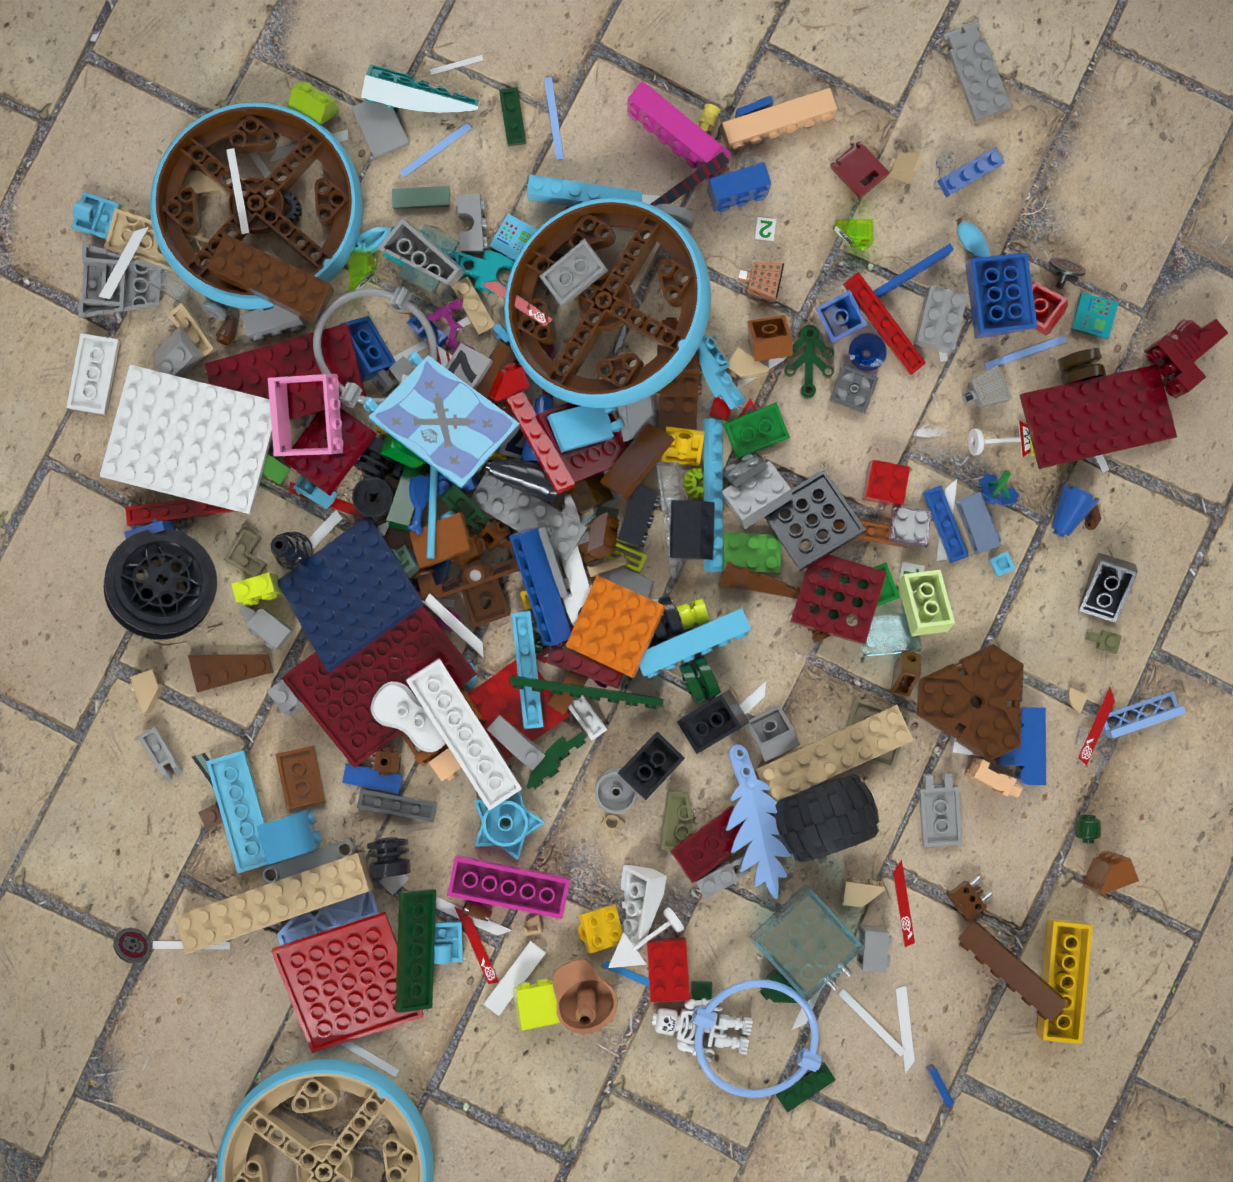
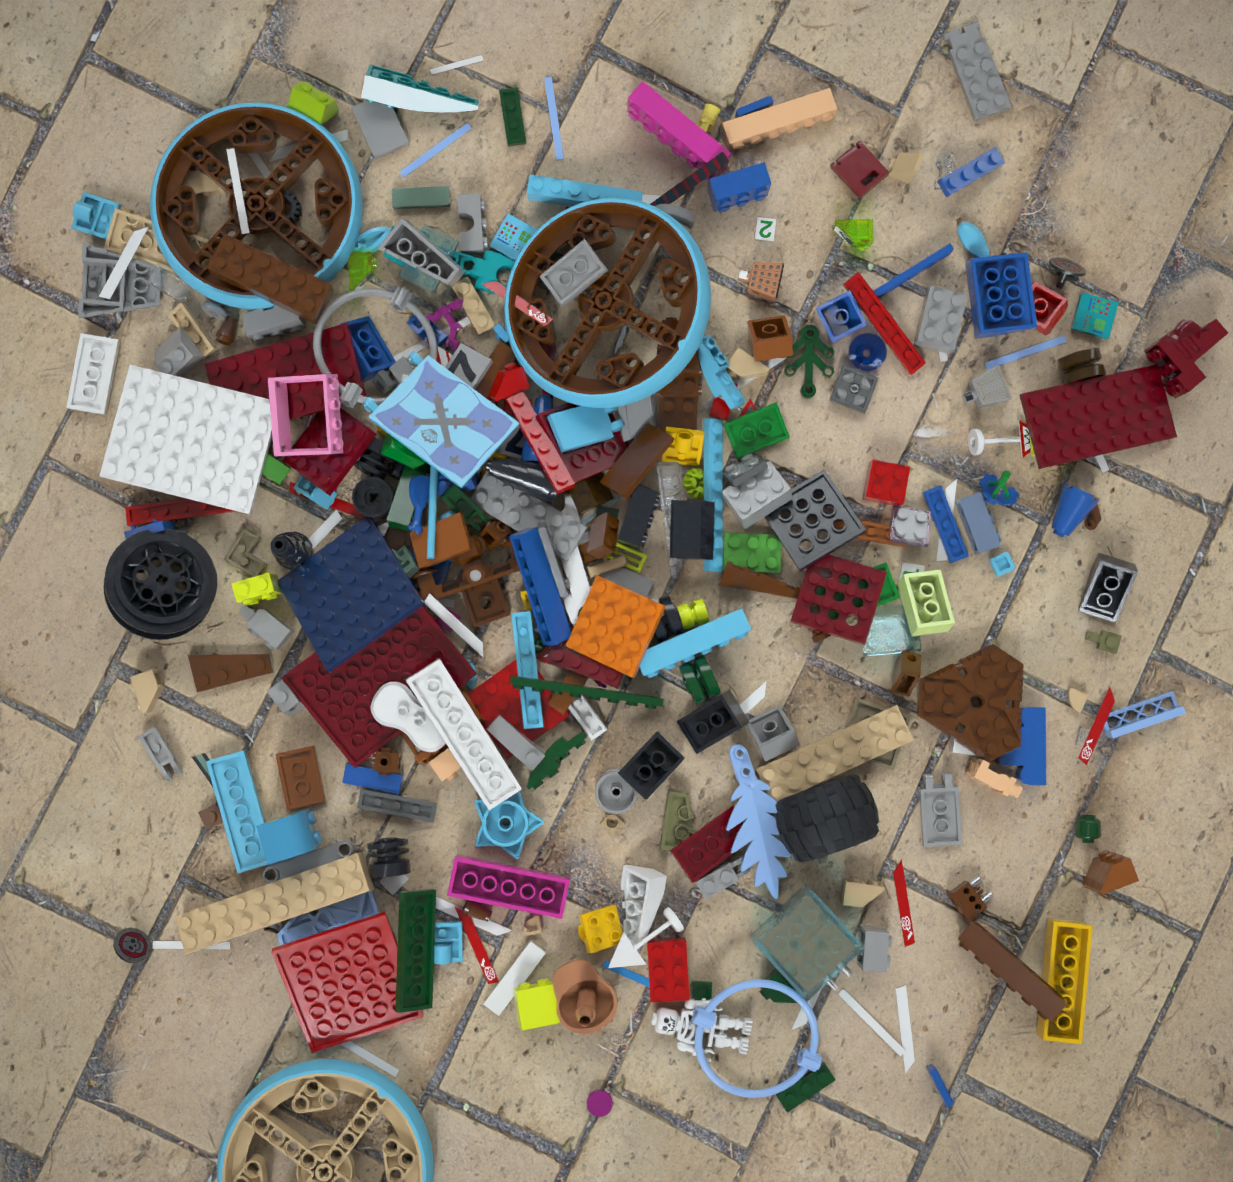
none -> magenta piece [587,1090,613,1117]

